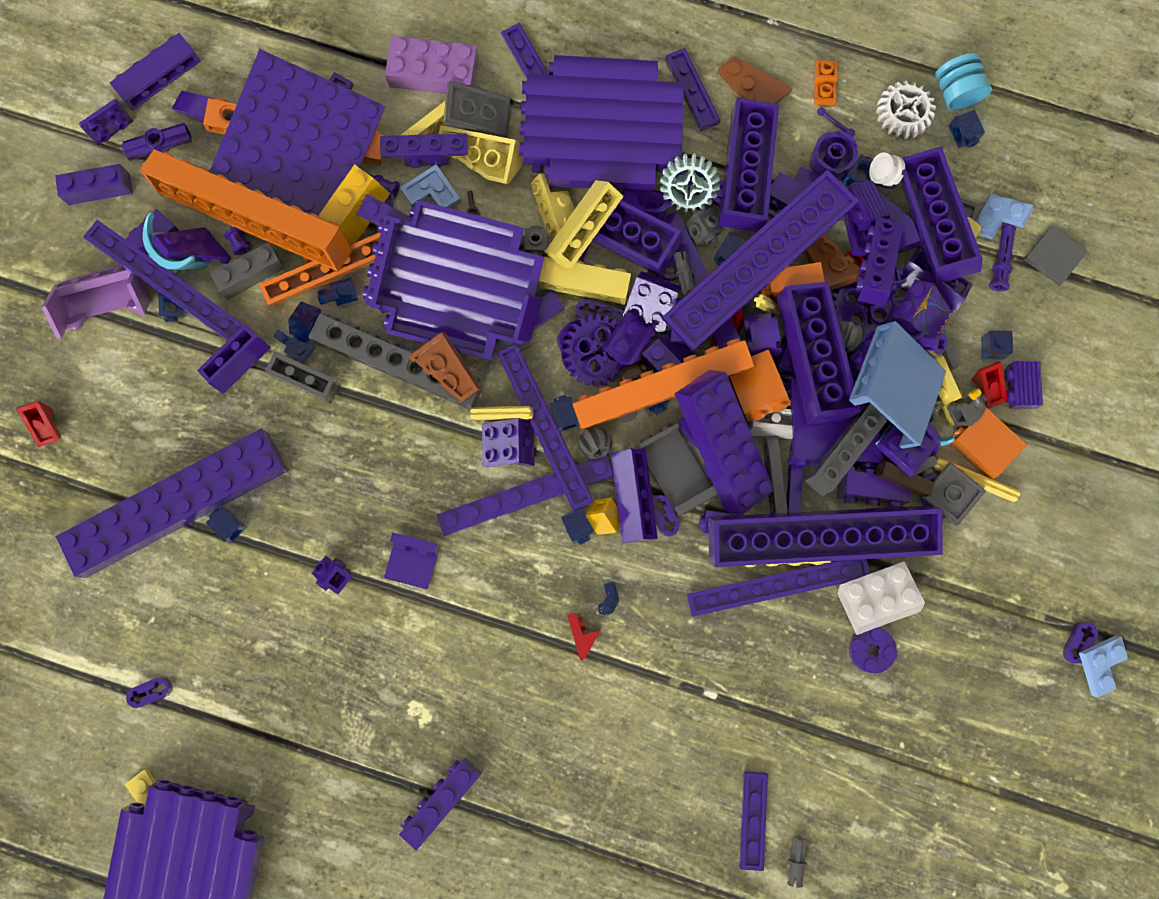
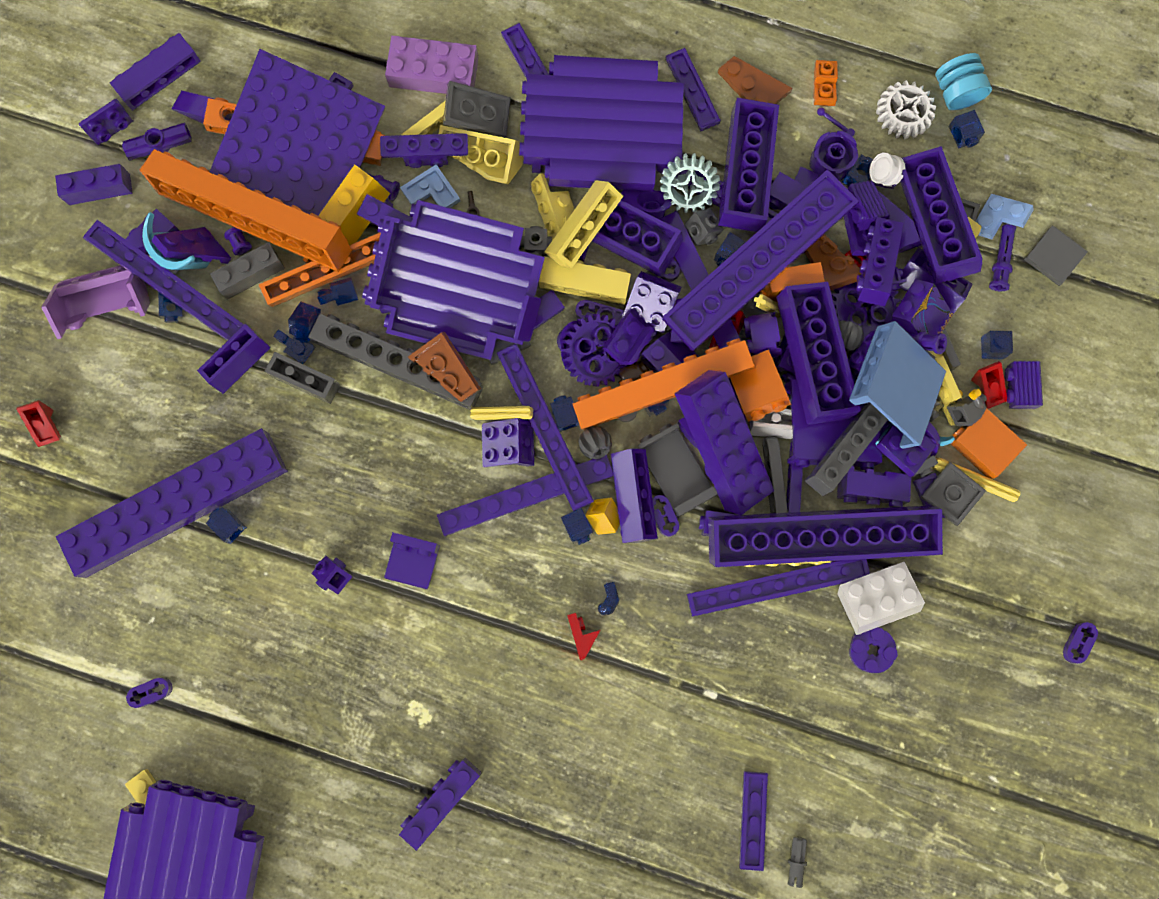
dark grey axle [674,251,694,296] -> none
dark brown piece [875,462,934,497] -> none
light blue plate [1079,636,1128,697] -> none

